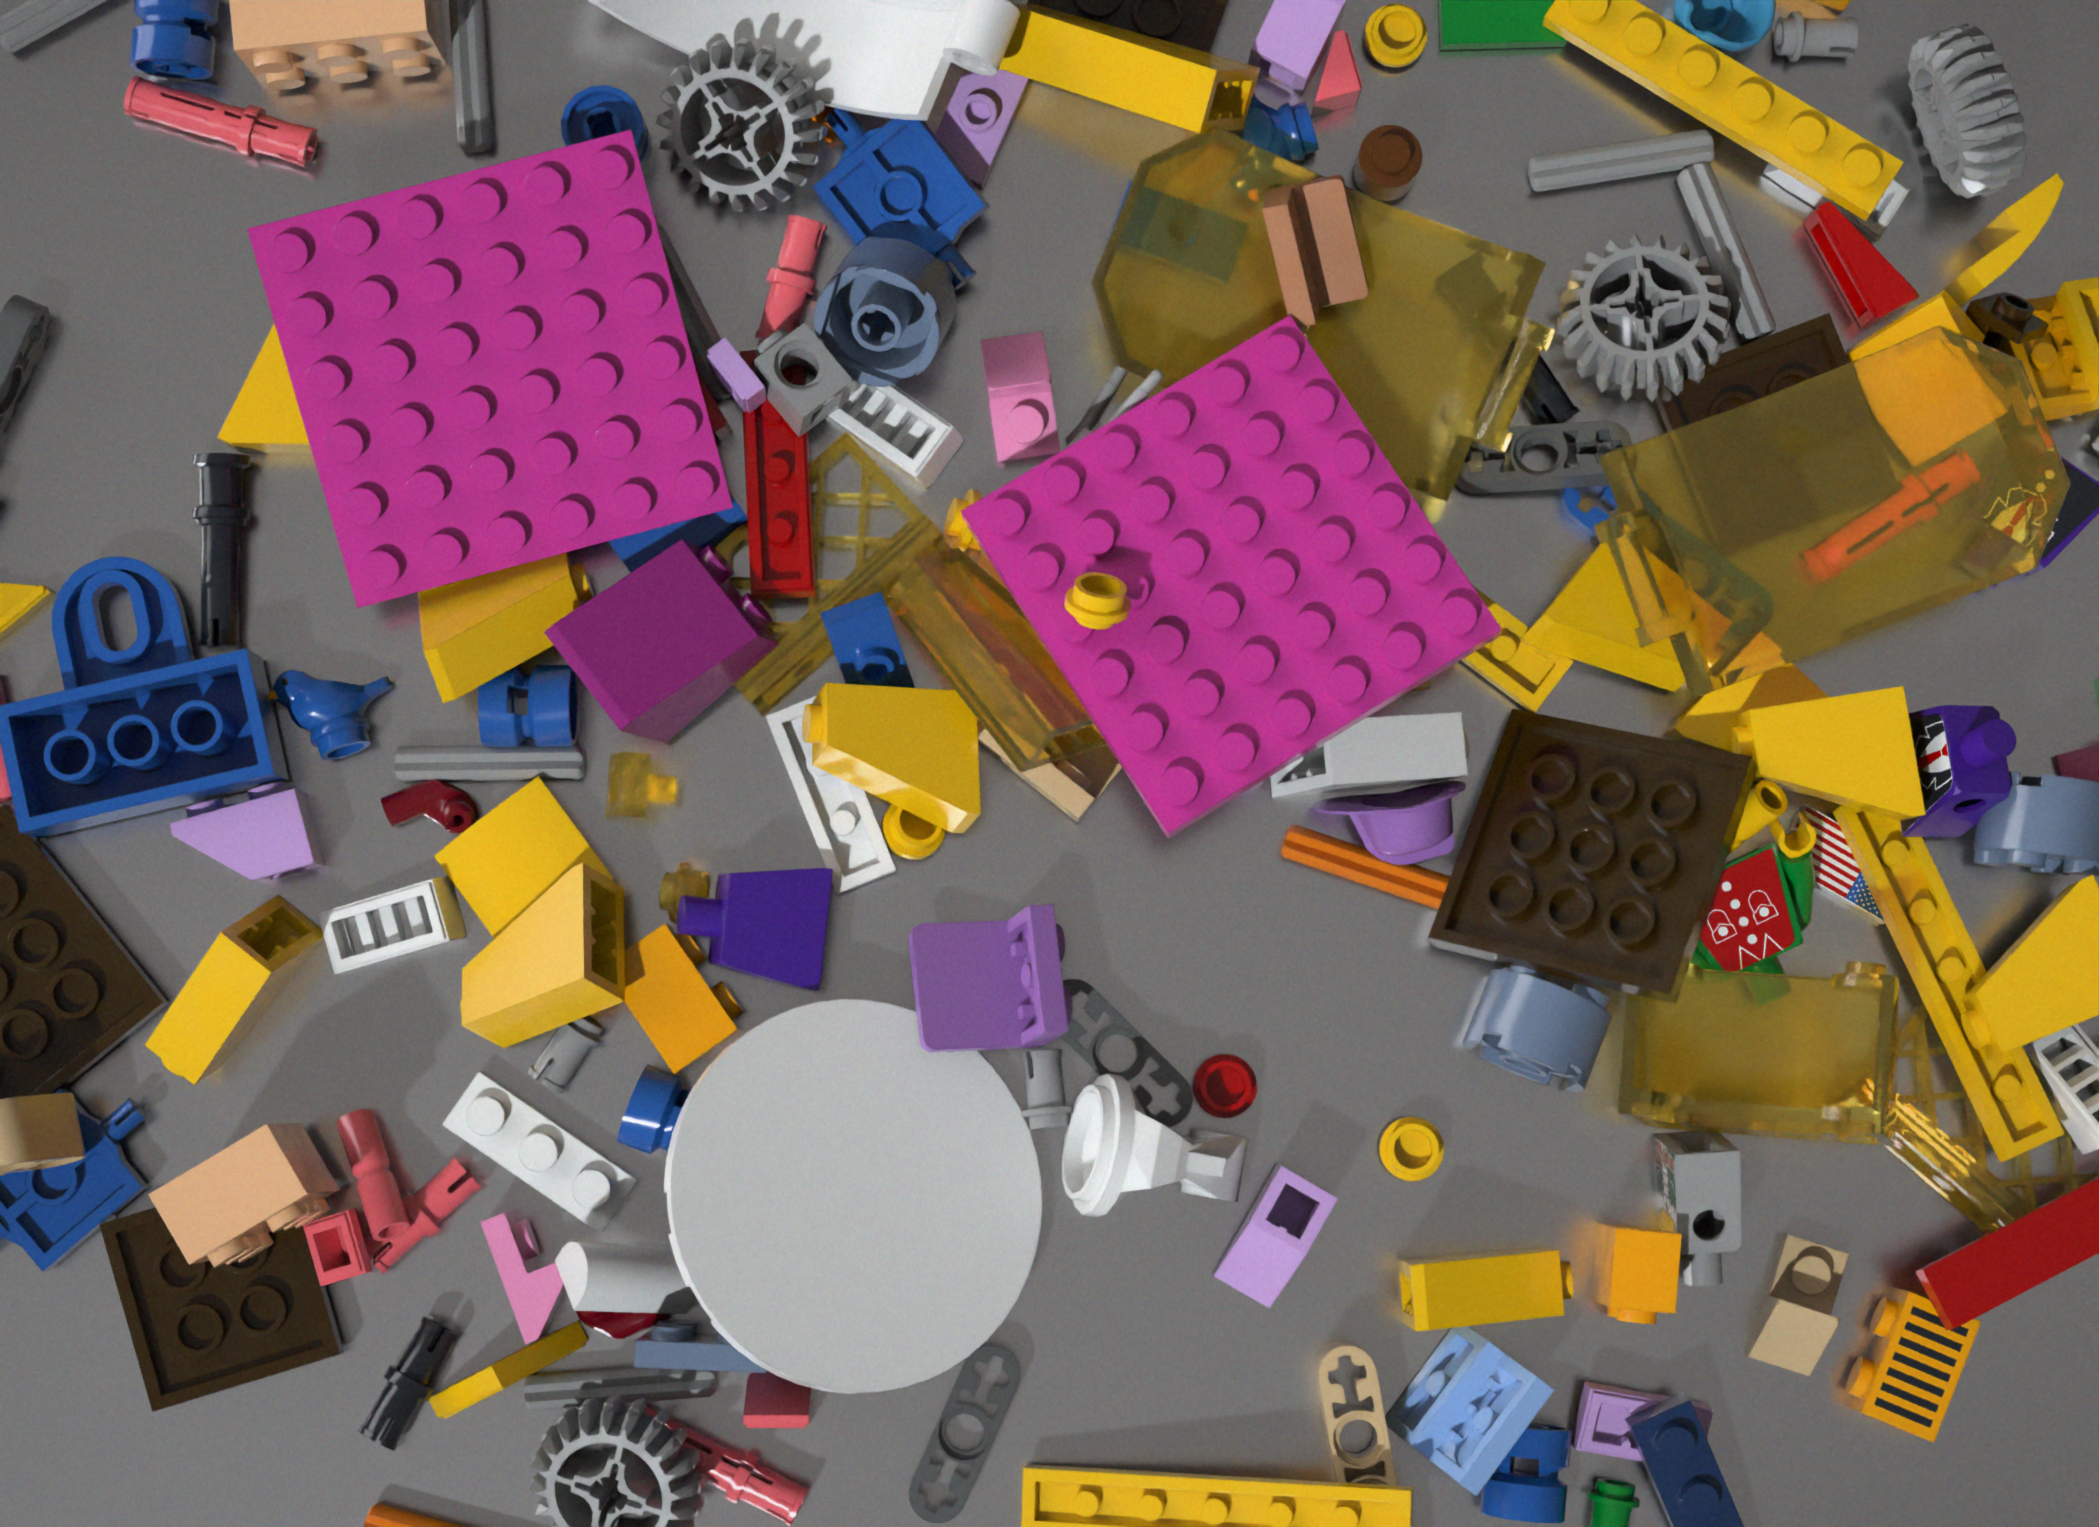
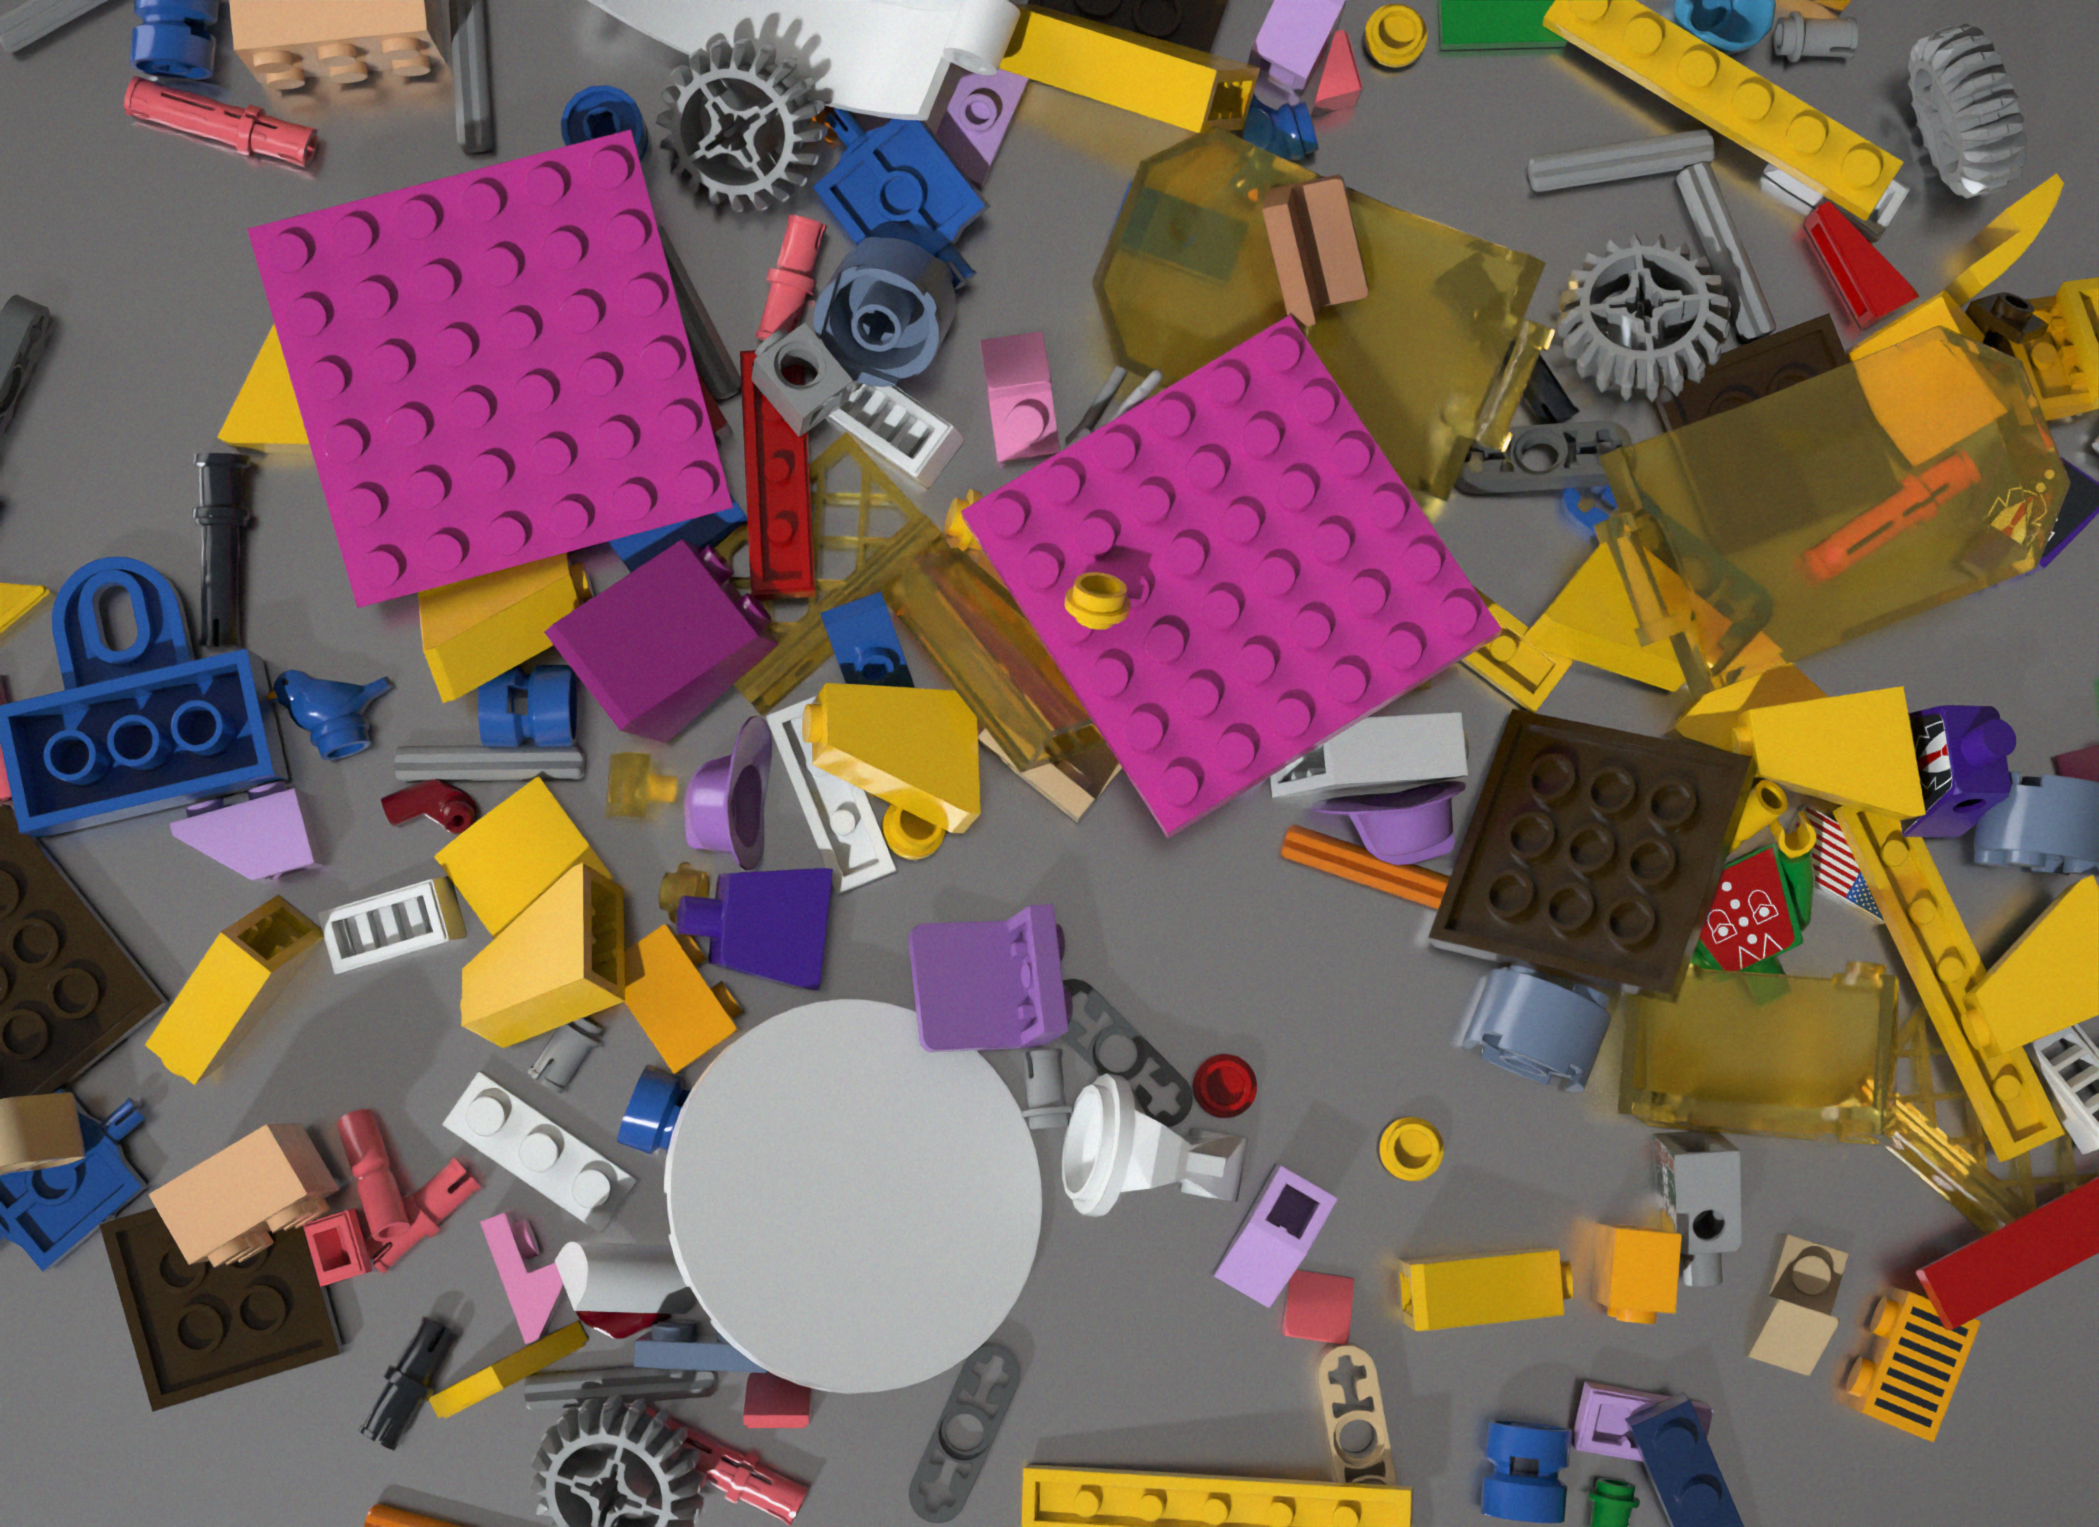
lavender tile [707,337,767,414] -> none
reddish brown brick [1354,125,1422,201] -> none
light blue slope [1385,1326,1554,1496] -> none
none -> medium lavender piece [684,715,771,871]
none -> coral slope [1281,1270,1354,1345]

